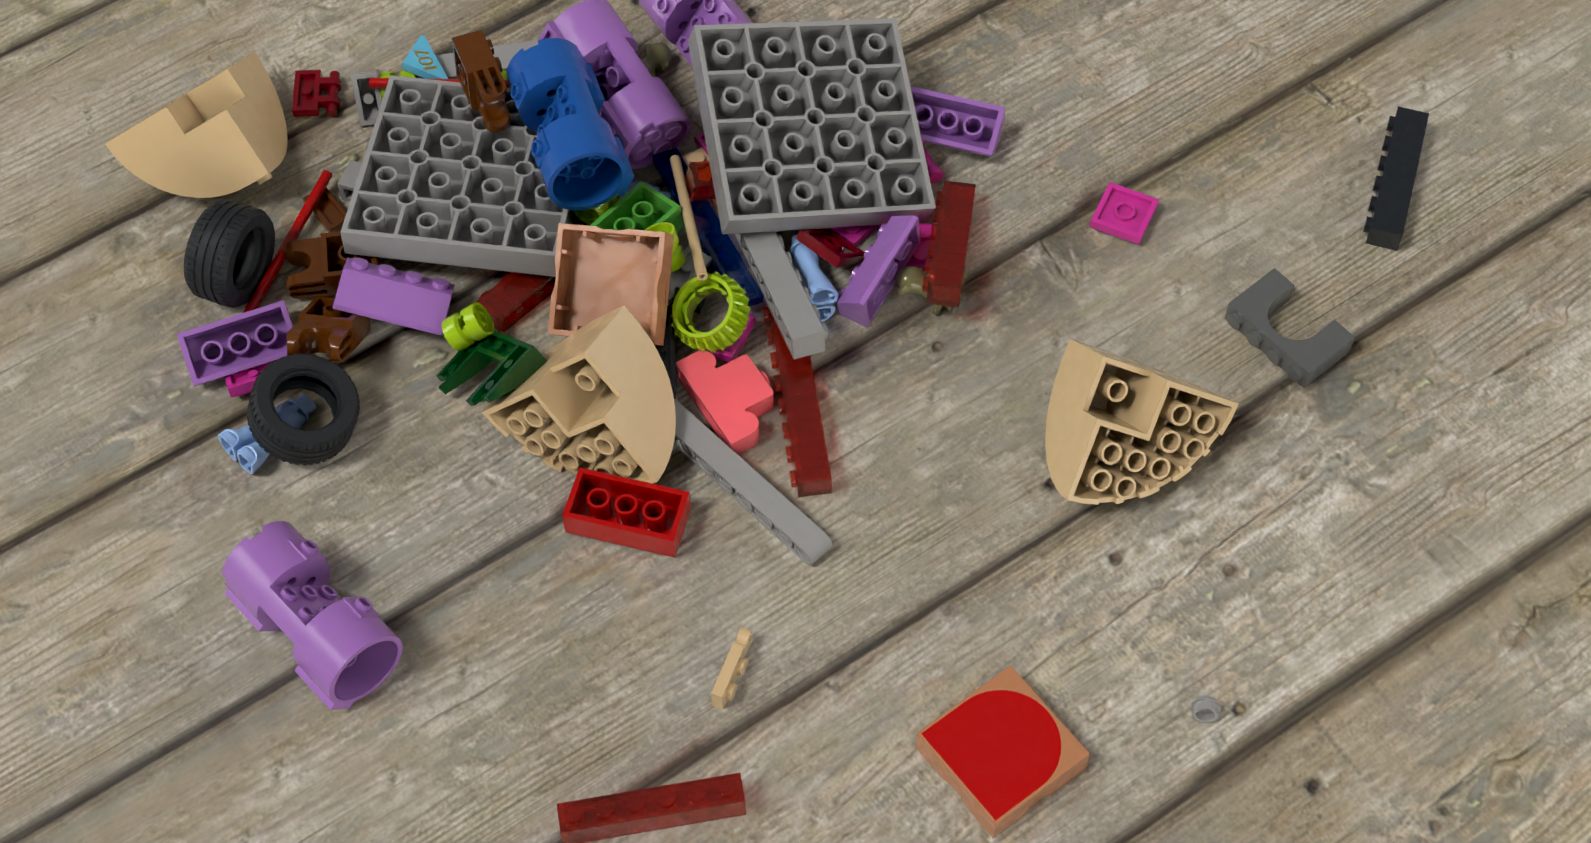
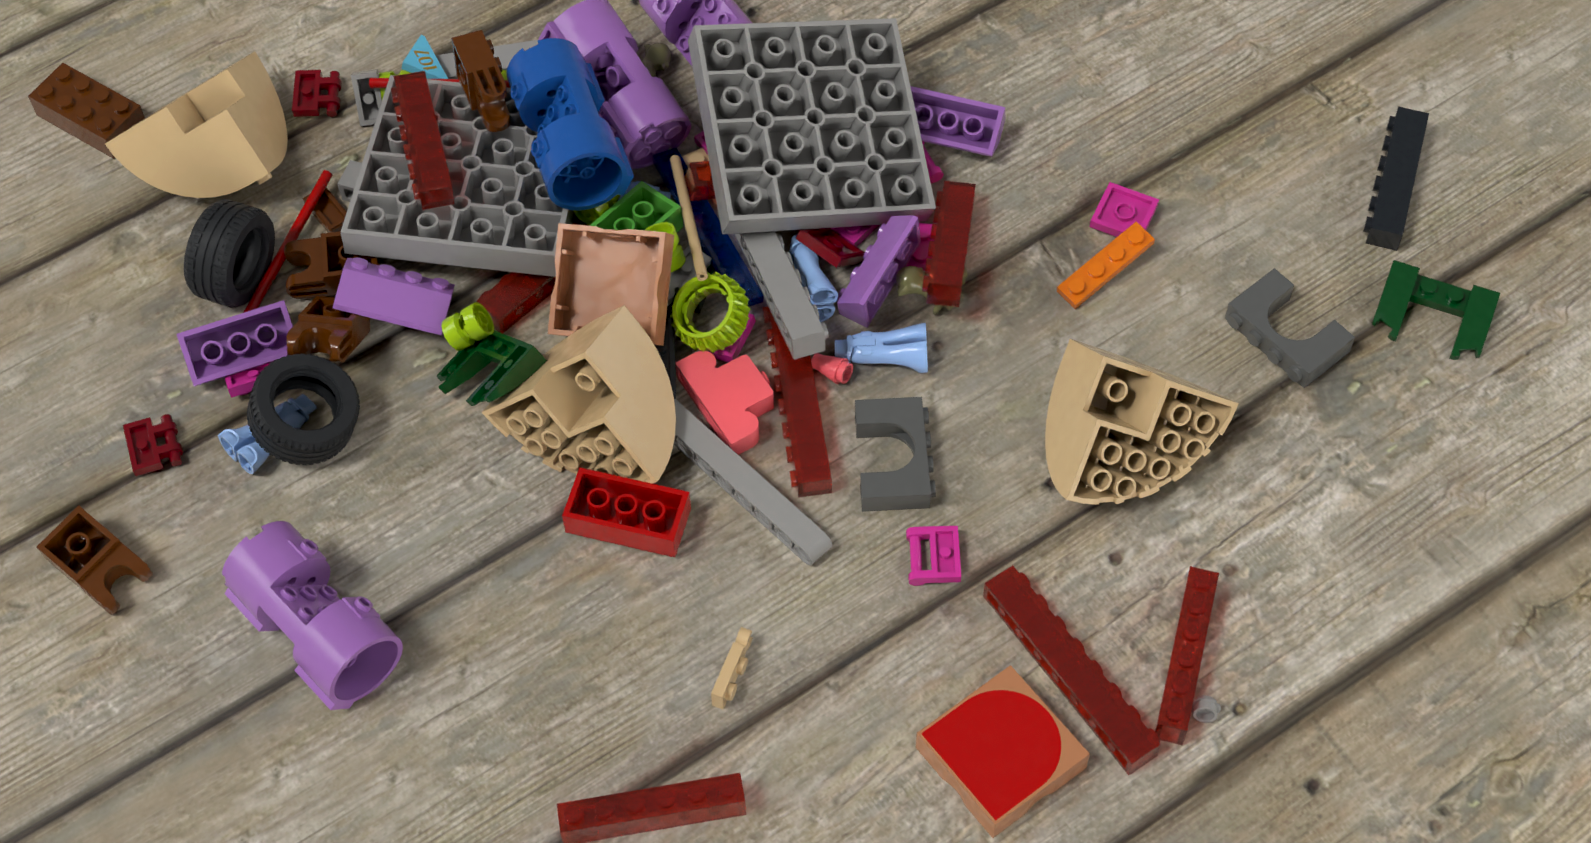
none -> reddish brown brick [28,63,145,159]
none -> reddish brown brick [36,505,153,615]
none -> dark red plate [123,414,183,476]
none -> clear red brick [390,71,455,210]
none -> coral cone [810,353,853,384]
none -> light blue piece [835,323,928,373]
none -> dark grey arch [855,397,936,512]
none -> dark pink plate [906,526,961,586]
none -> clear red brick [983,565,1161,776]
none -> orange plate [1057,222,1155,309]
none -> clear red brick [1153,566,1219,746]
none -> dark green wedge [1372,260,1500,360]

